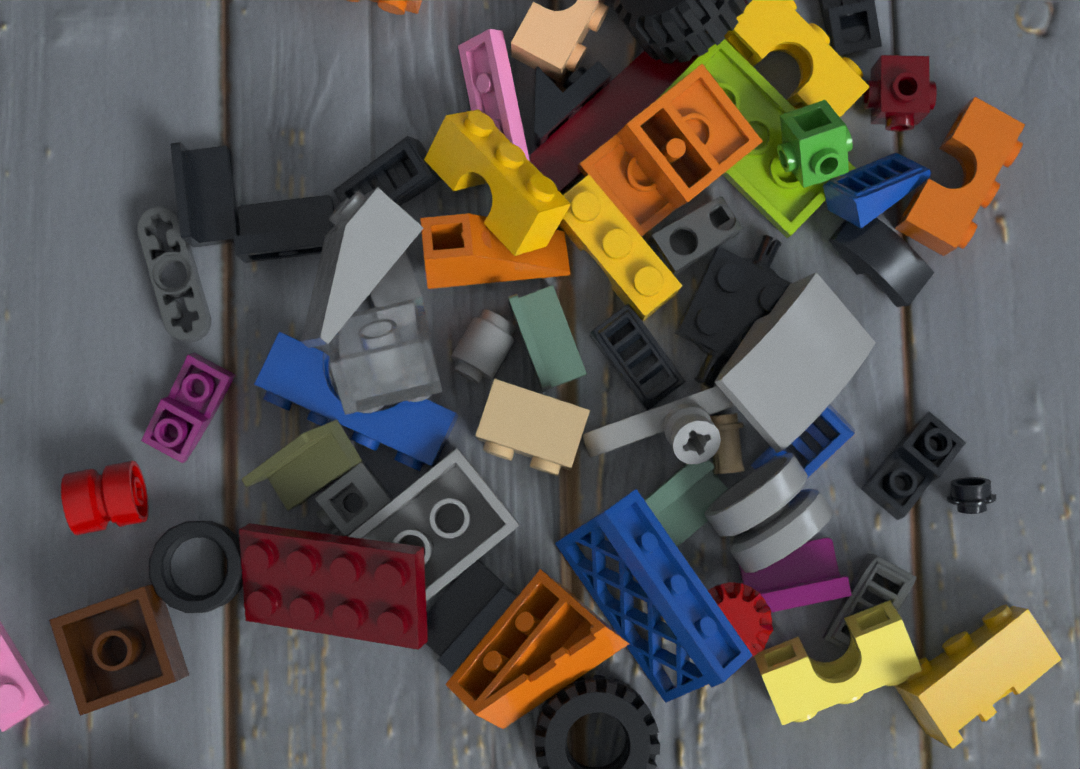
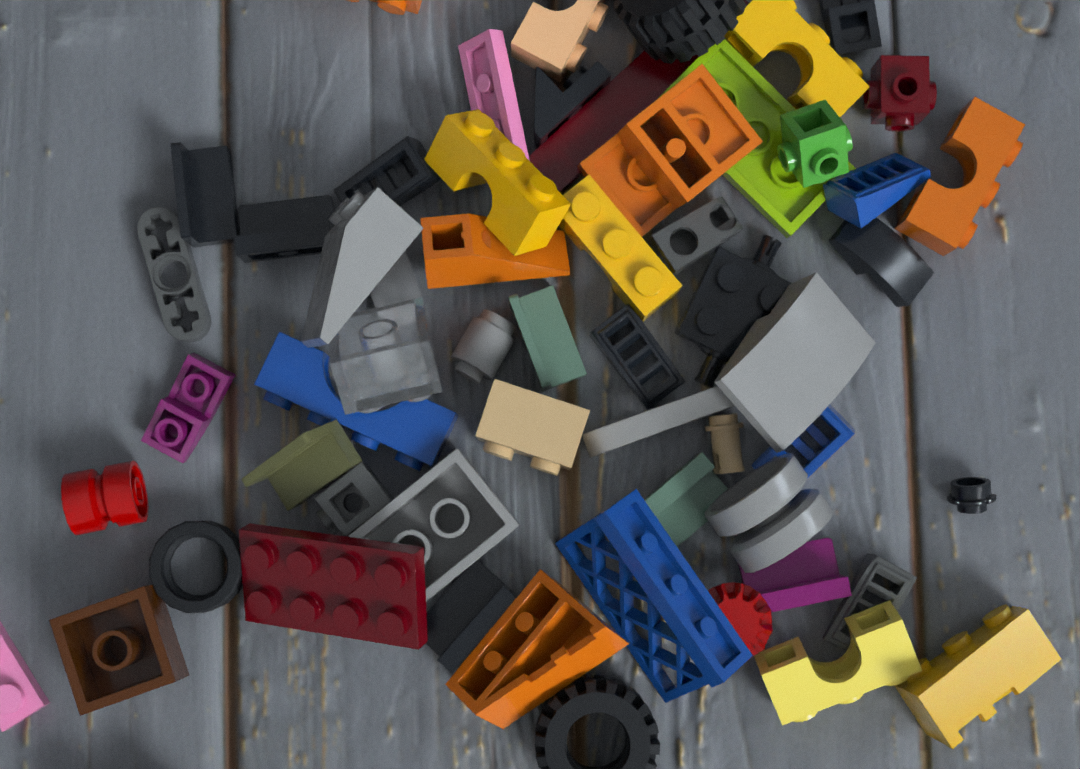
light grey wheel [663,403,721,464] -> none
black slope [861,411,966,520] -> none

